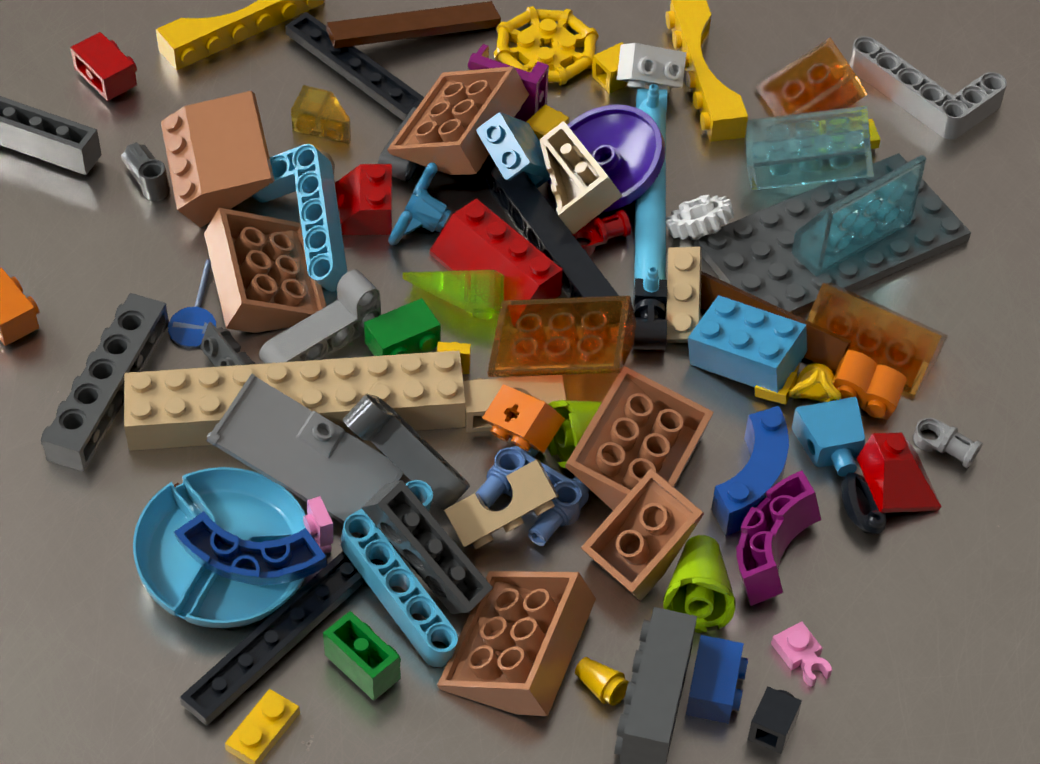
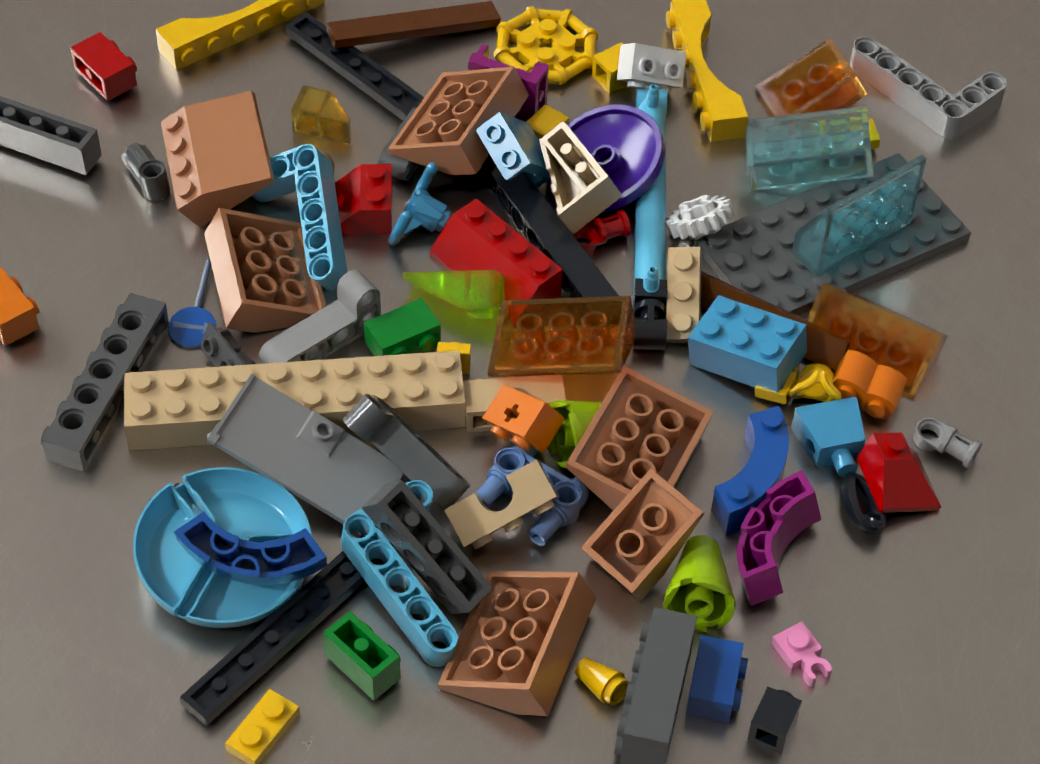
bright pink plate [303,496,333,554] -> none

